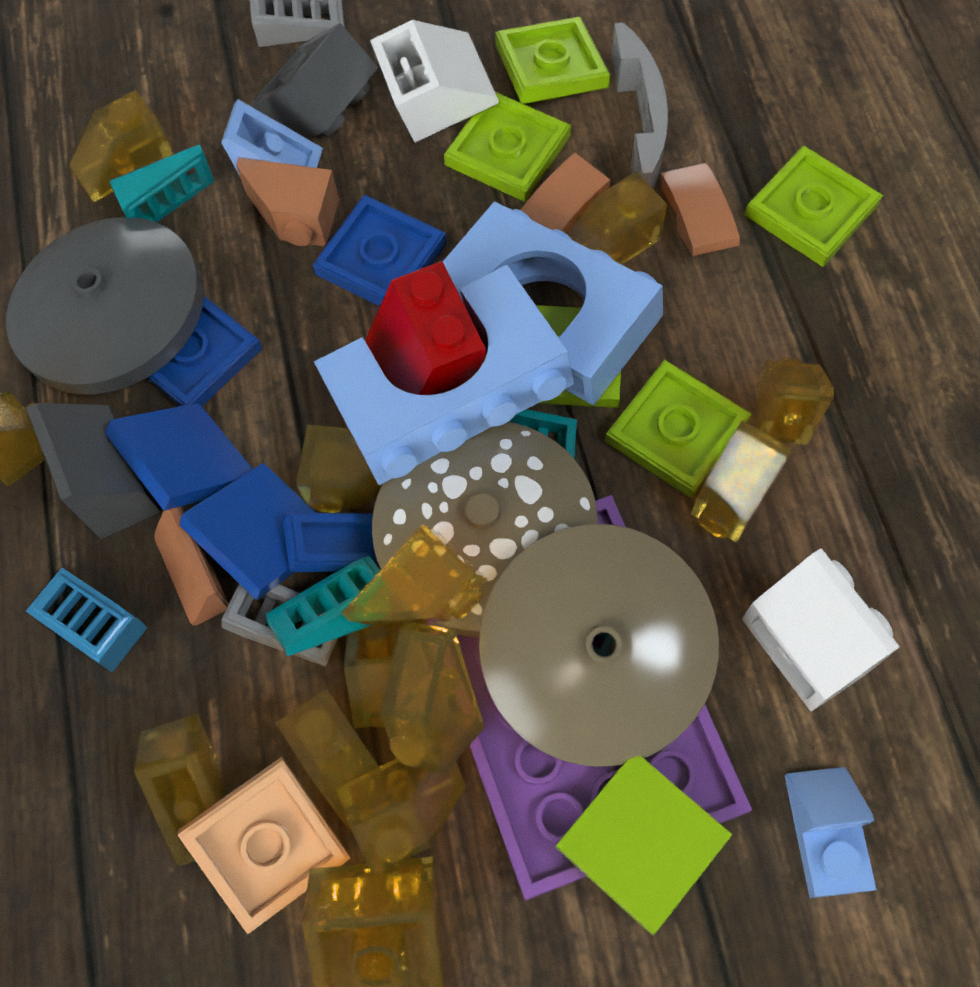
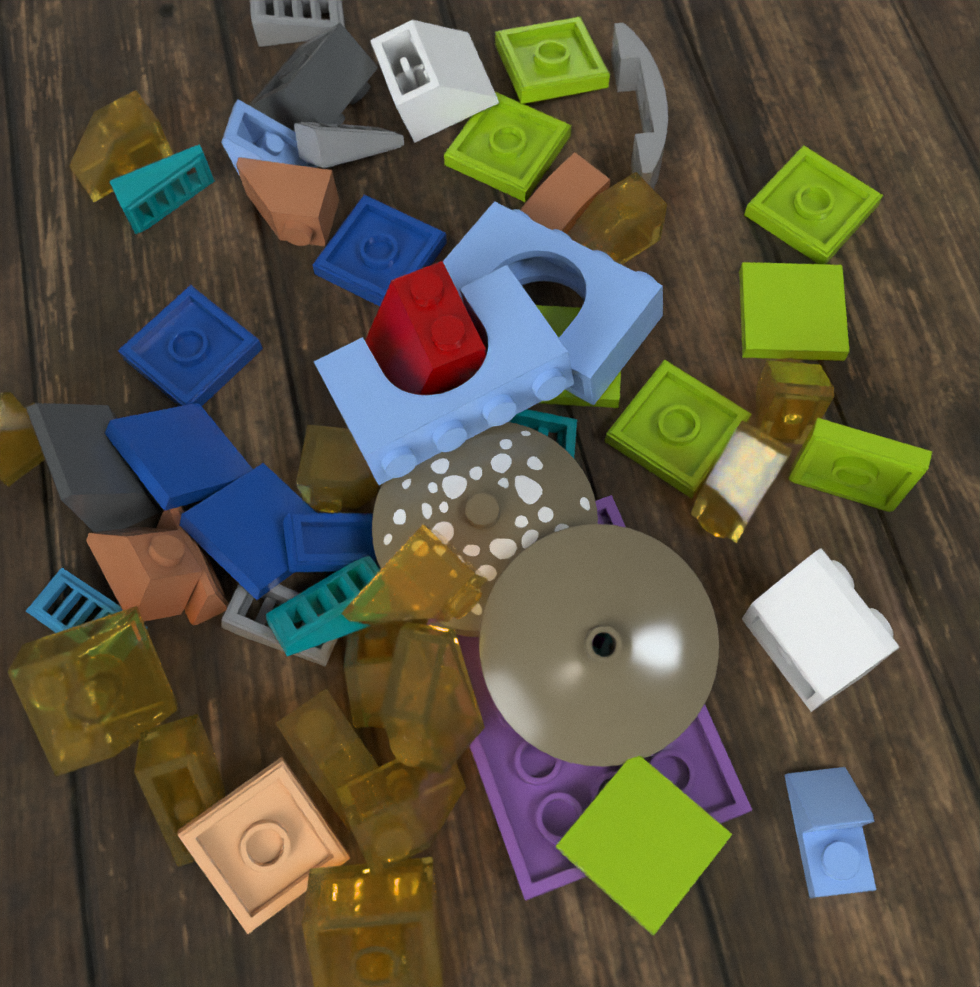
dark grey dish [6,217,204,395] -> none
nougat slope [661,163,740,256] -> none
none -> clear yellow slope [8,606,178,777]
none -> nougat slope [86,527,203,624]
none -> light grey slope [294,122,404,169]
none -> lime tile [739,262,849,361]
none -> lime tile [788,418,932,512]

